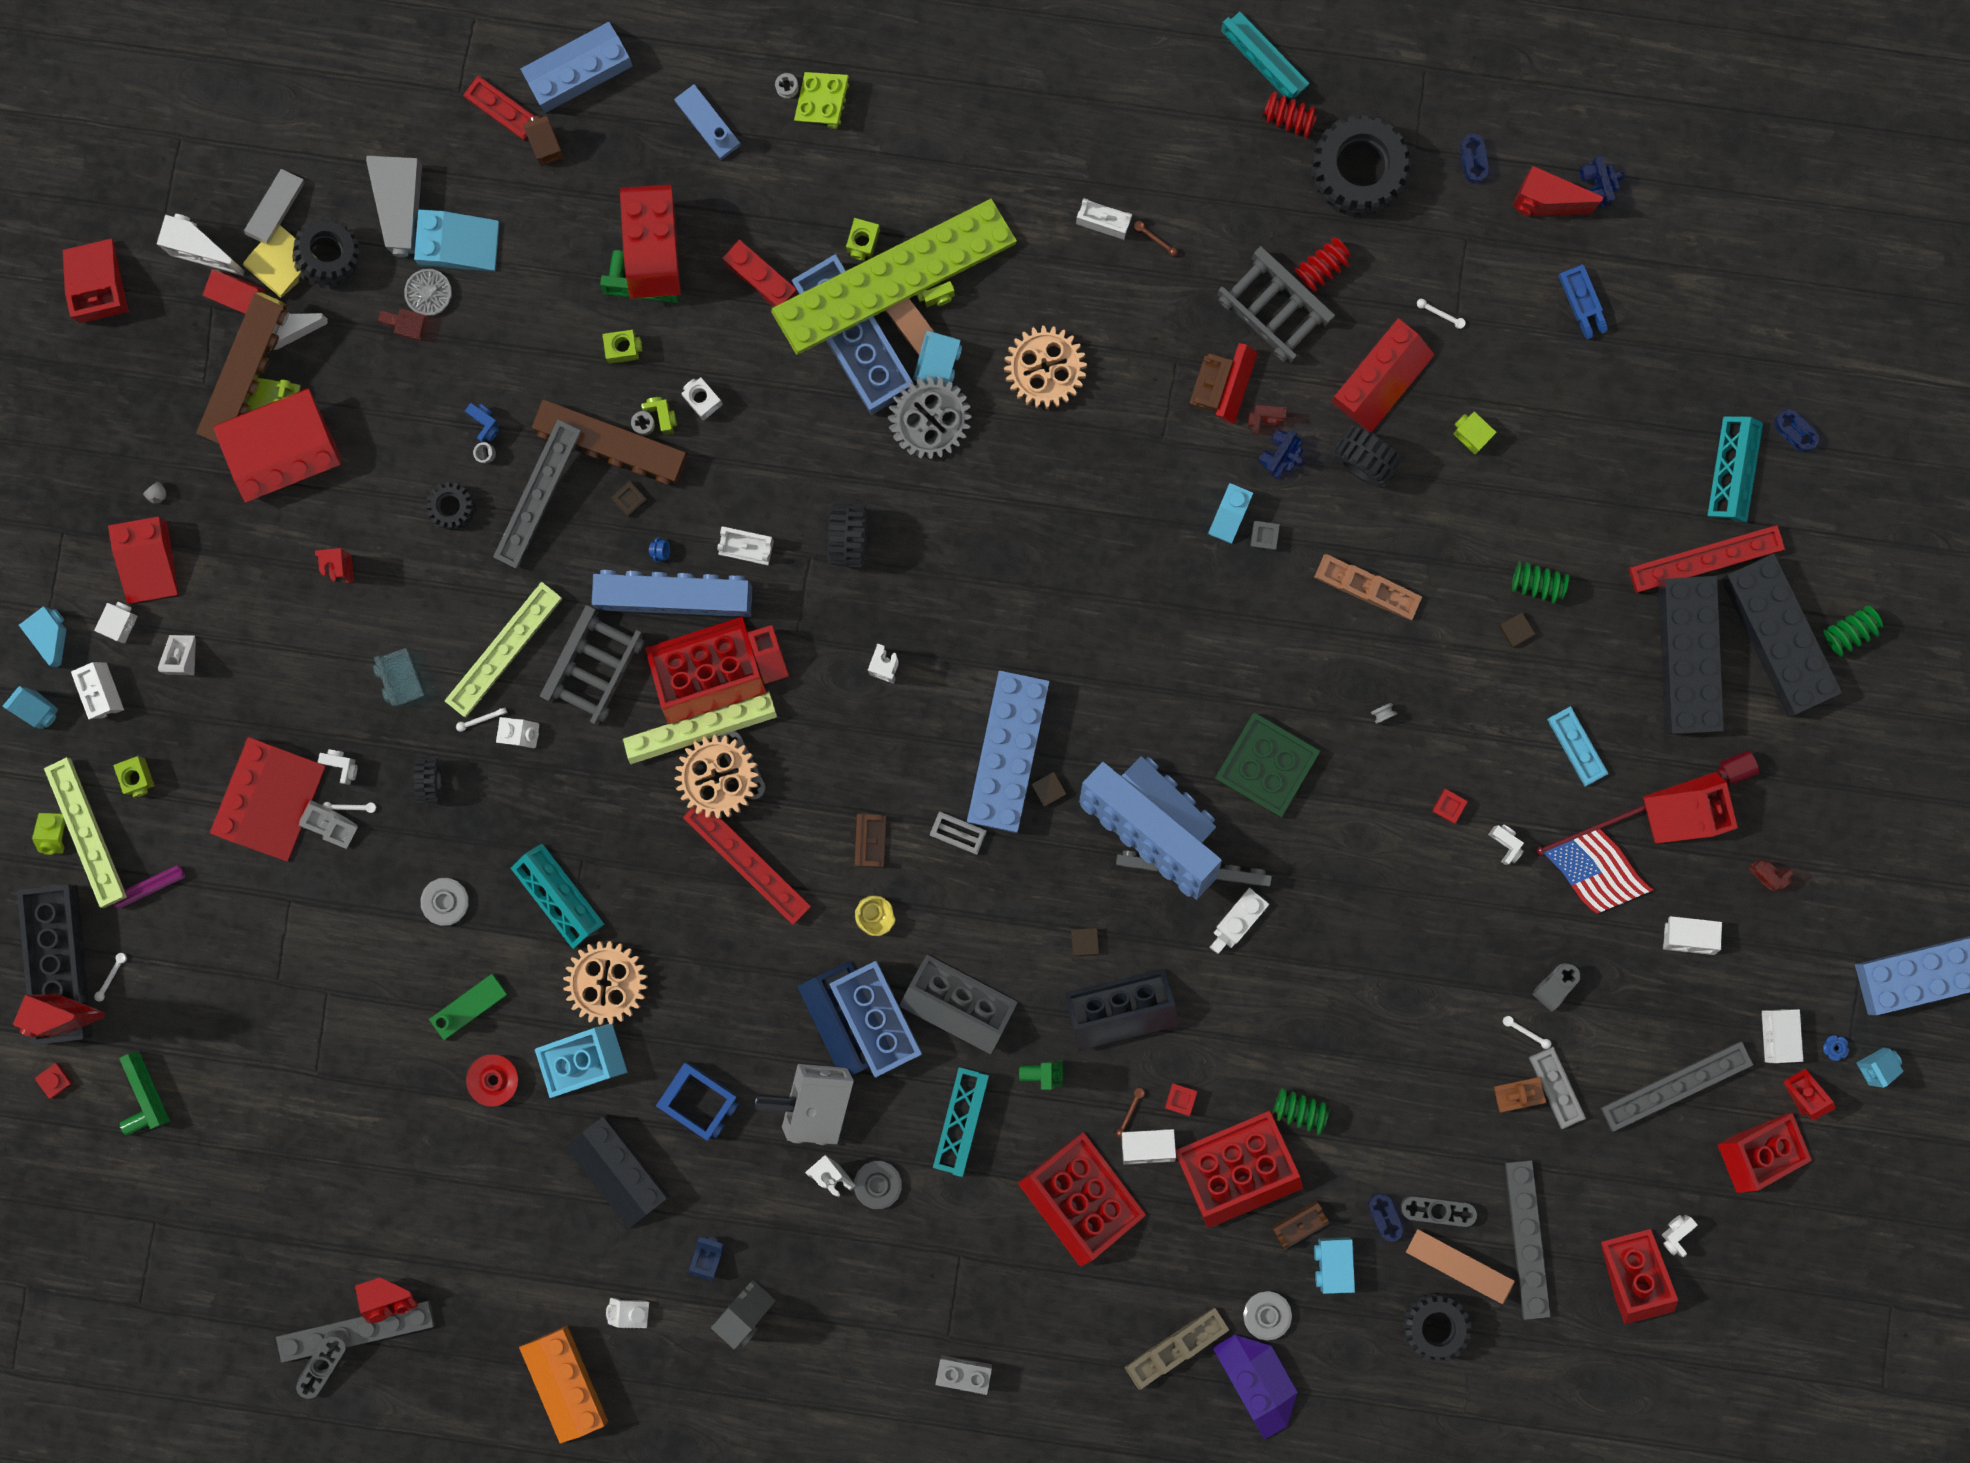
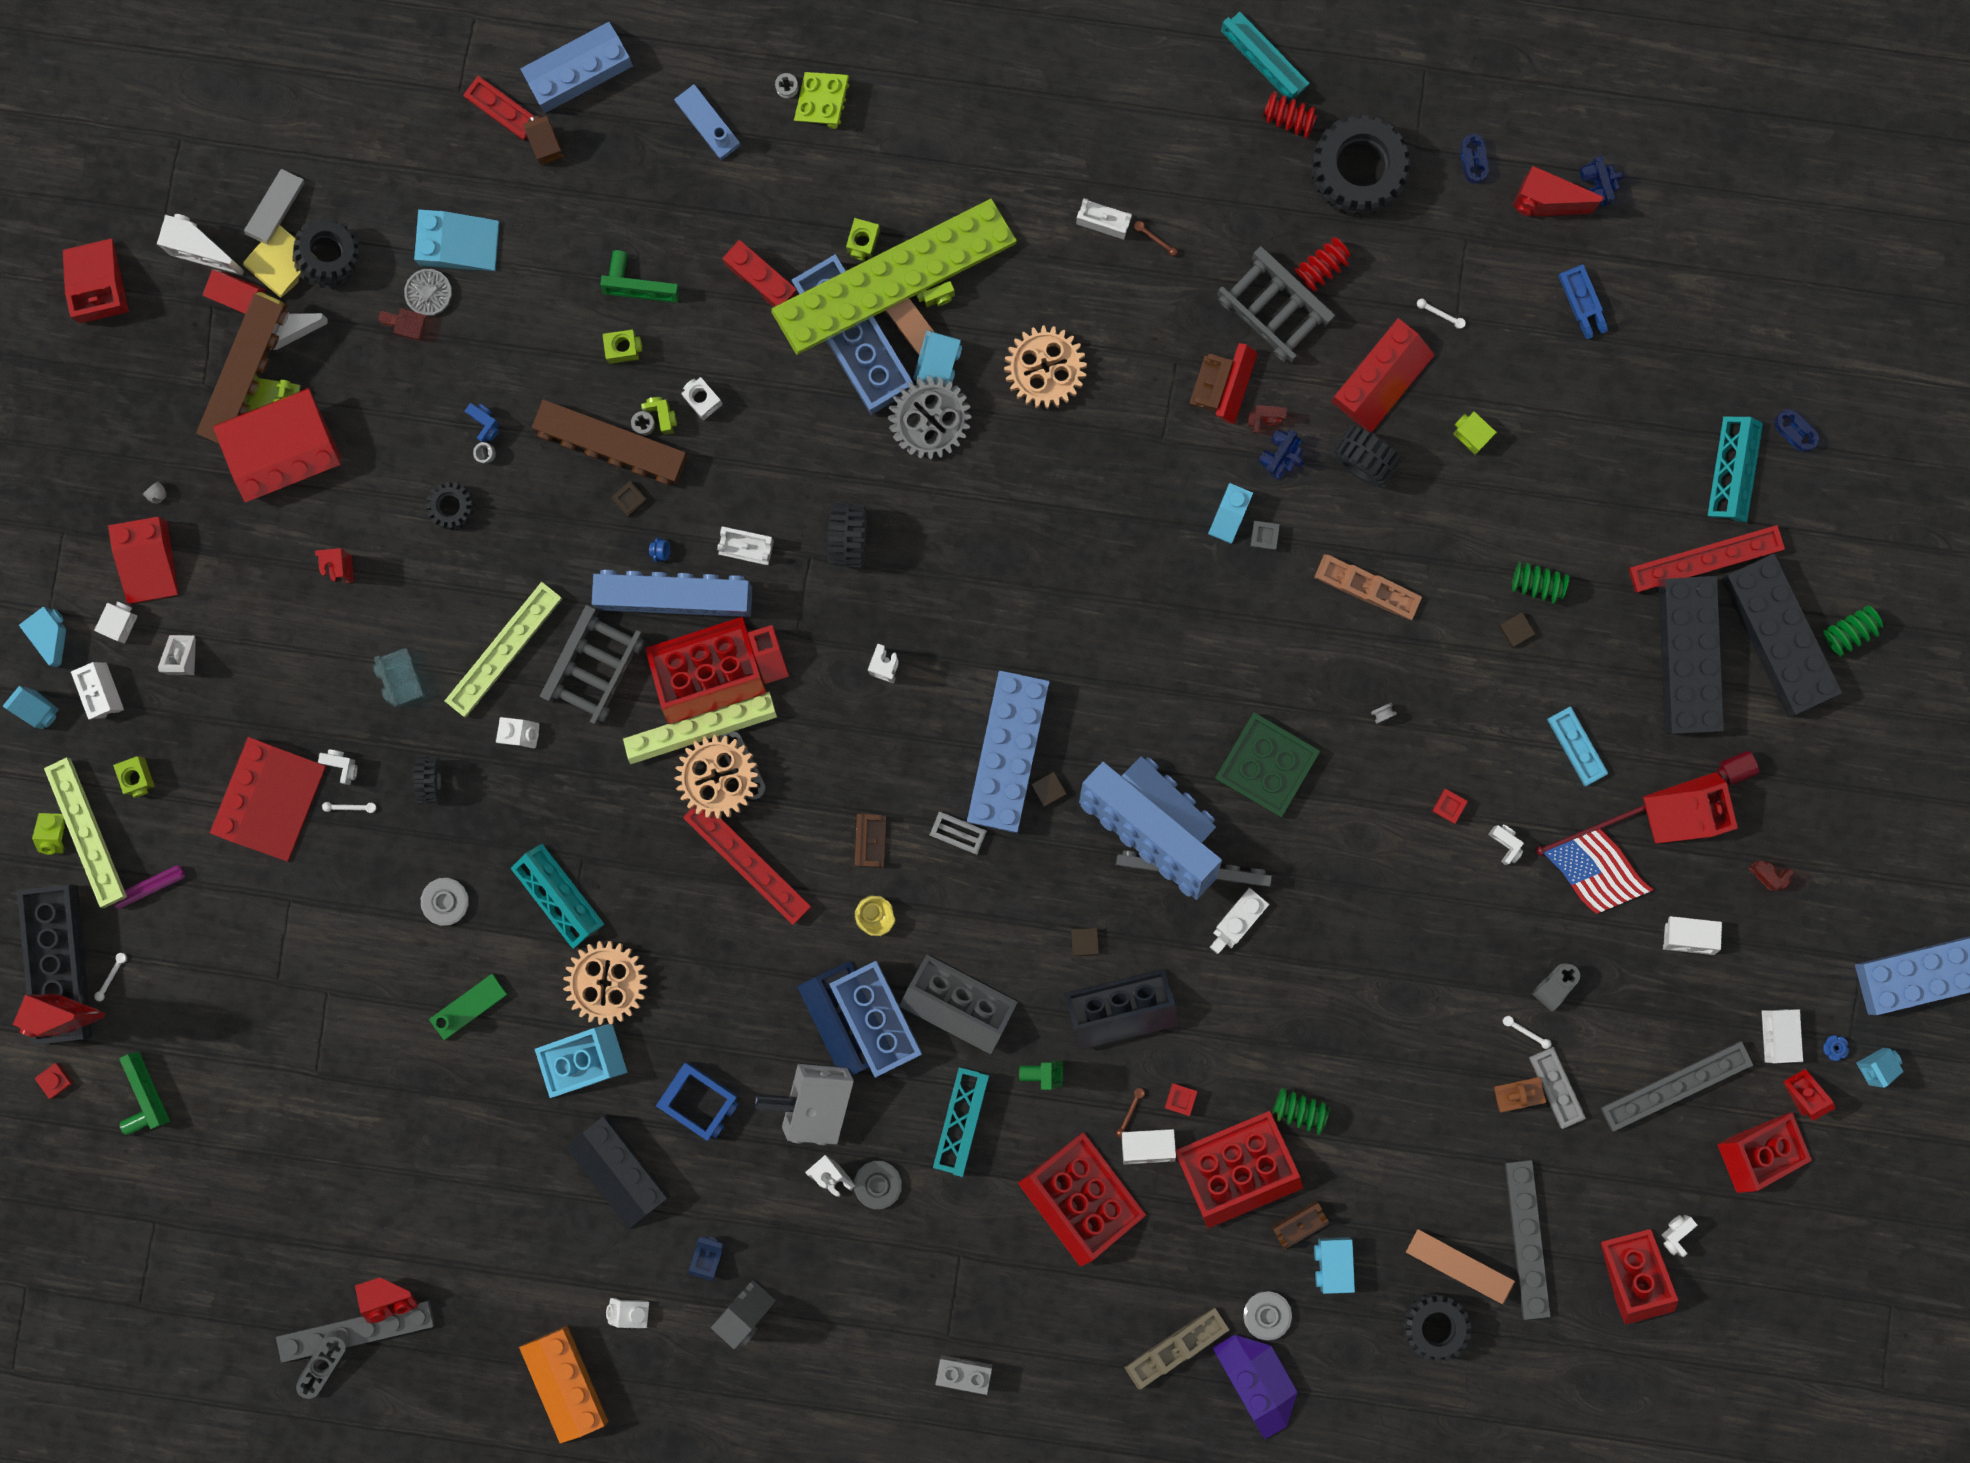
light grey slope [299,800,358,849] -> none
light grey slope [366,156,422,257] -> none
white hinge [456,708,507,732] -> none
red dish [466,1054,518,1106] -> none
dark grey plate [493,419,583,568] -> none
red brick [620,184,681,299] -> none
clear blue beam [1368,1193,1403,1242] -> none
dark grey beam [1400,1196,1477,1227] -> none

